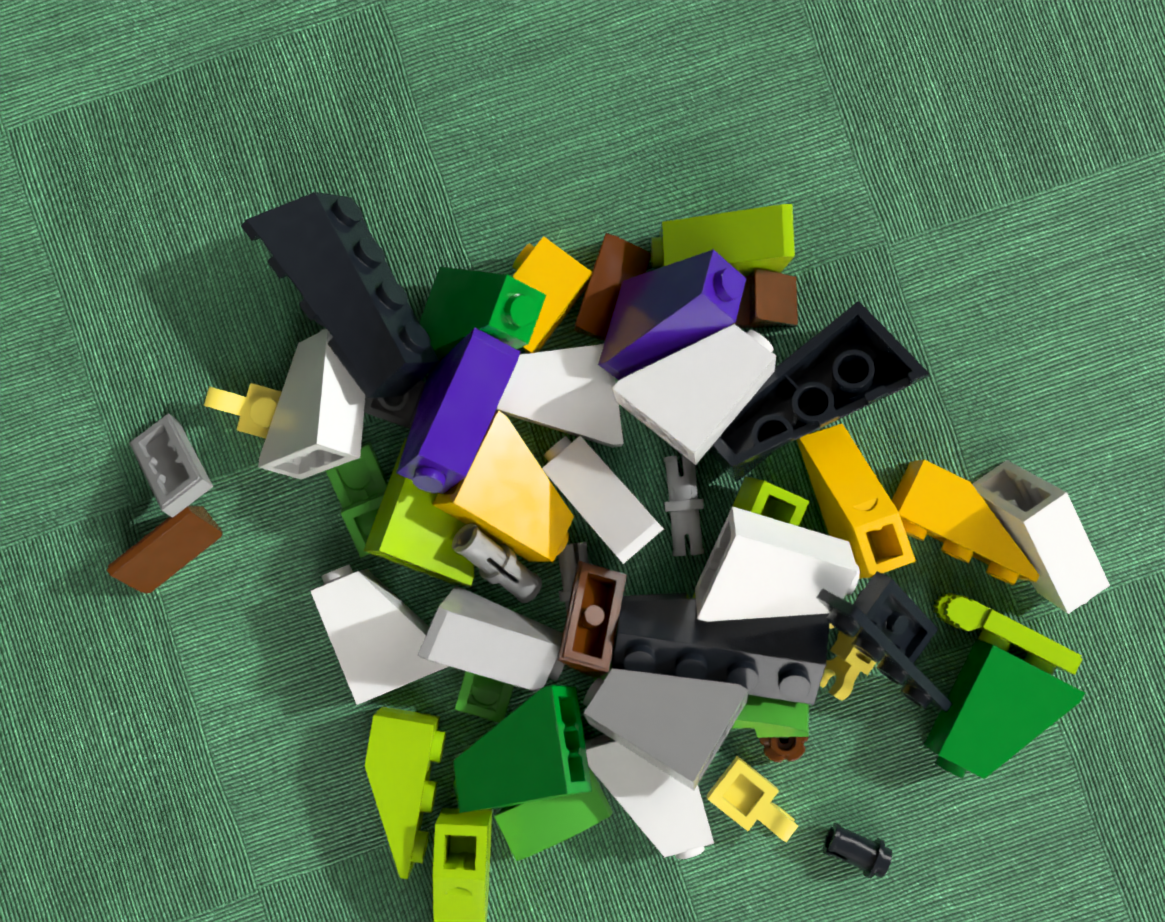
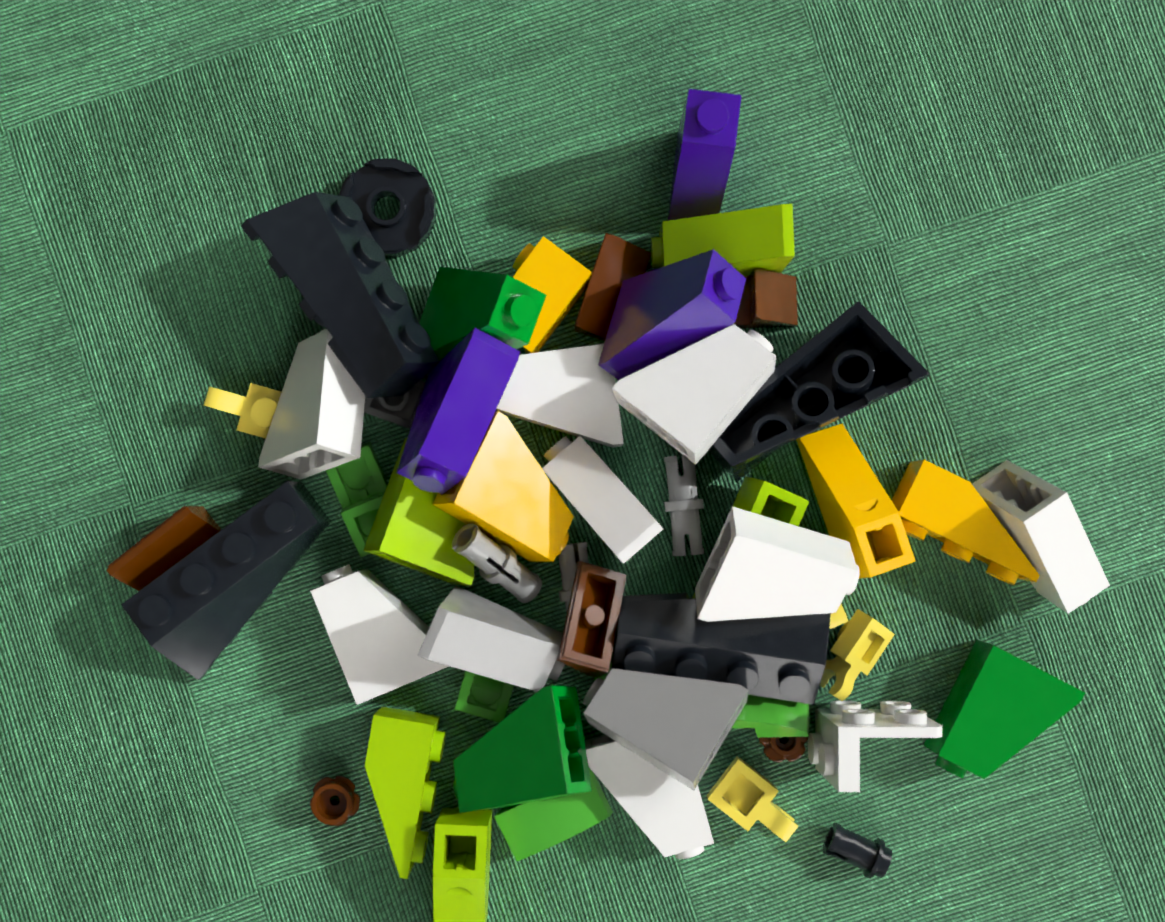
light grey plate [129,413,213,518] -> none
black bracket [816,571,953,713] -> none
lime hinge [933,593,1083,676] -> none
none -> black wedge [121,481,331,680]
none -> reddish brown plate [310,776,360,826]
none -> black tile [339,158,436,258]
none -> dark purple slope [667,89,742,221]
none -> white bracket [808,700,942,792]

